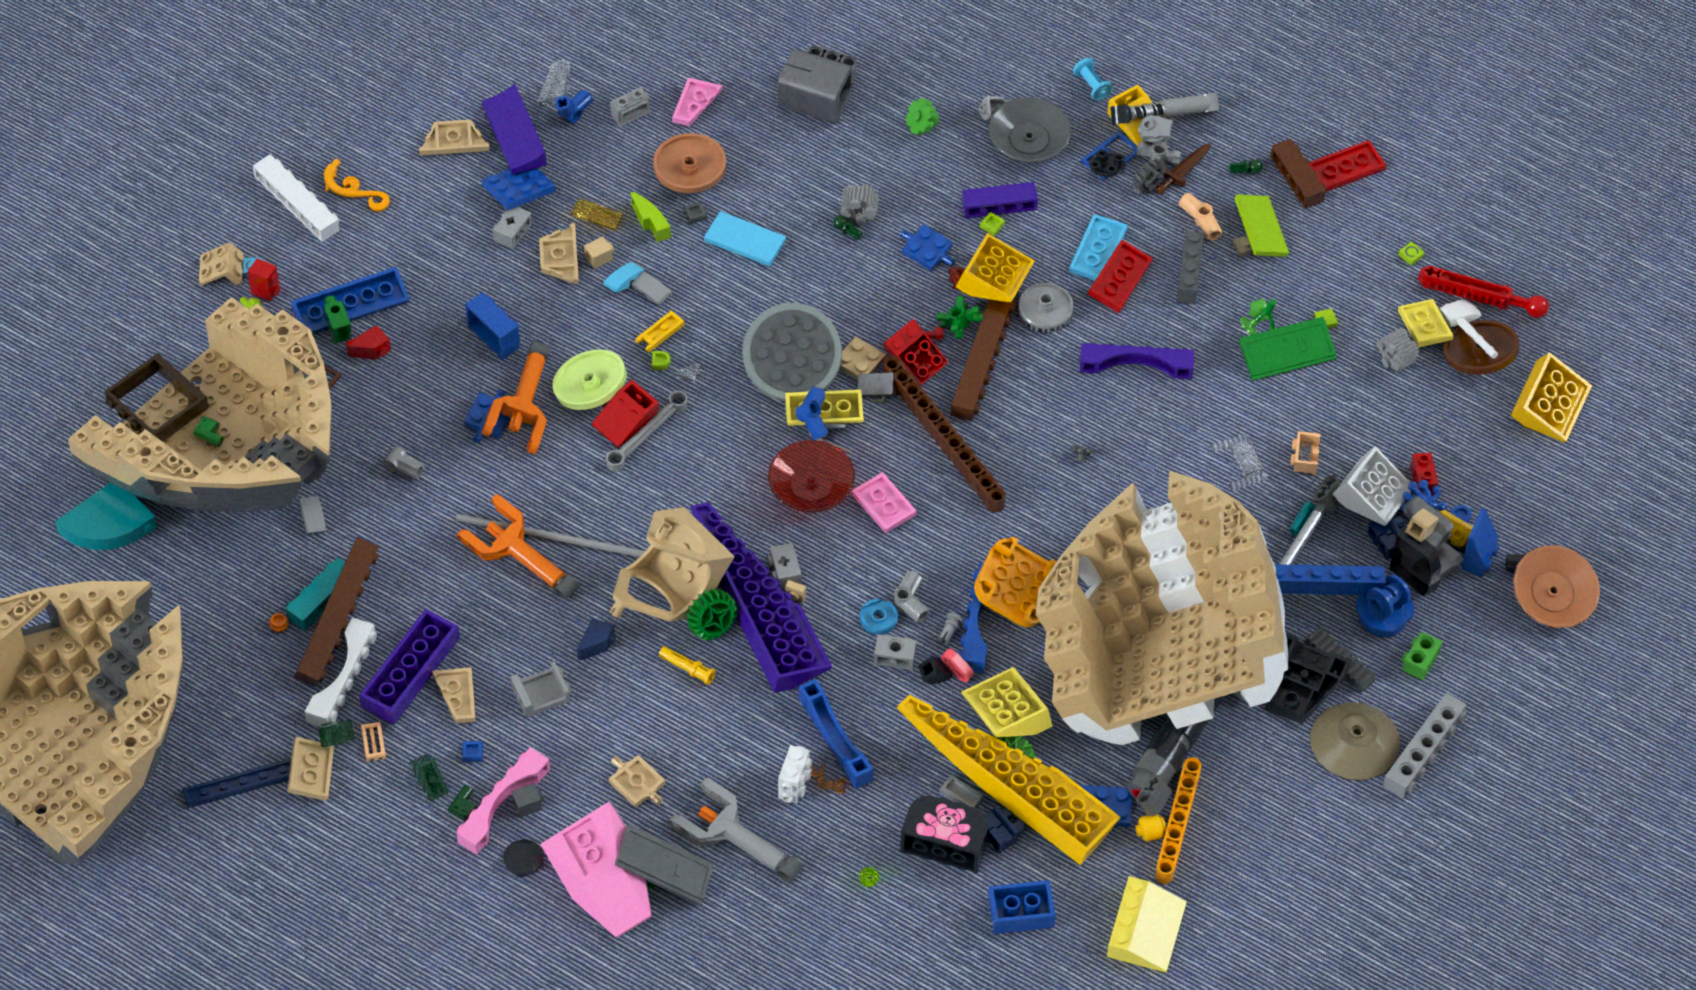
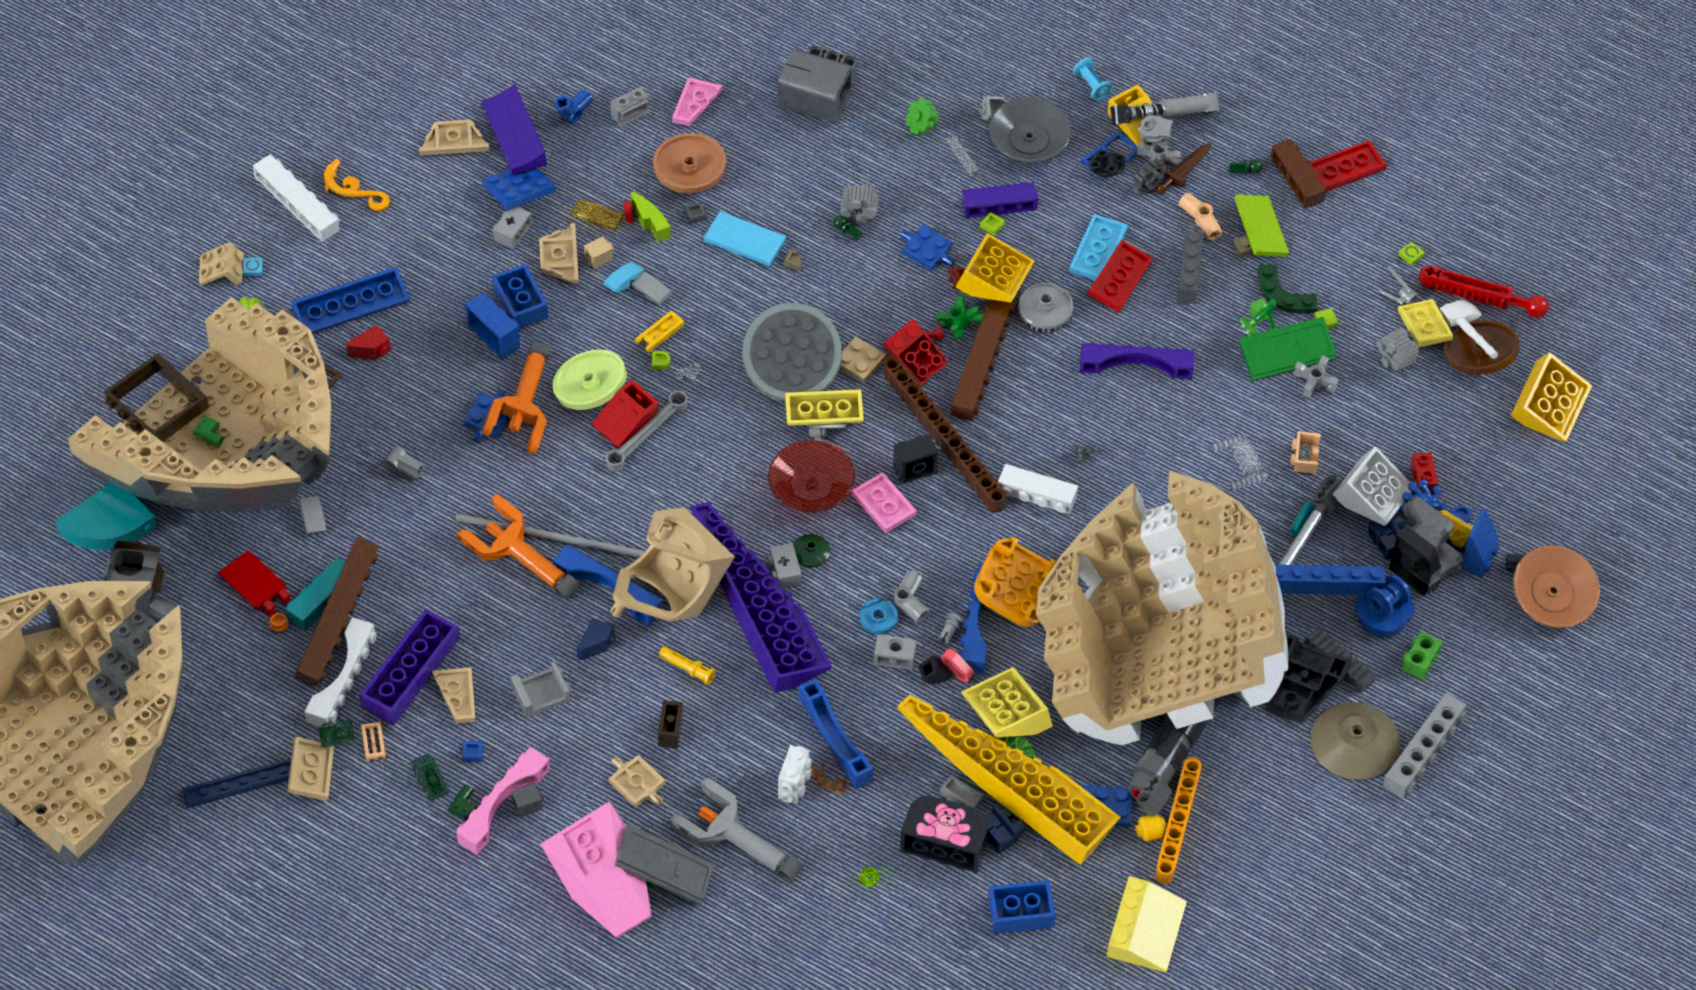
red brick [247,258,280,302] -> none
green torso [324,296,351,344] -> none
black dish [503,839,543,877] -> none
clear wing [537,59,570,107] -> none
green gear [686,588,738,641] -> none
tan plate [785,580,806,603] -> none
blue piece [795,387,829,440] -> none
flat silver piece [857,372,897,404] -> none
tan brick [1405,508,1439,542] -> none
none -> flat silver piece [105,540,177,623]
none -> red tile [218,550,292,617]
none -> blue brick [491,264,549,328]
none -> blue arch [553,545,662,627]
none -> red tile [623,200,633,223]
none -> dark brown brick [658,700,683,748]
none -> dark tan tile [784,249,802,272]
none -> dark green dish [793,534,830,567]
none -> black brick [893,434,938,484]
none -> clear axle [946,134,979,177]
none -> white brick [998,464,1078,514]
none -> dark green plate [1258,265,1318,313]
none -> light grey pin [1293,356,1339,399]
none -> light grey plant [1379,267,1418,305]

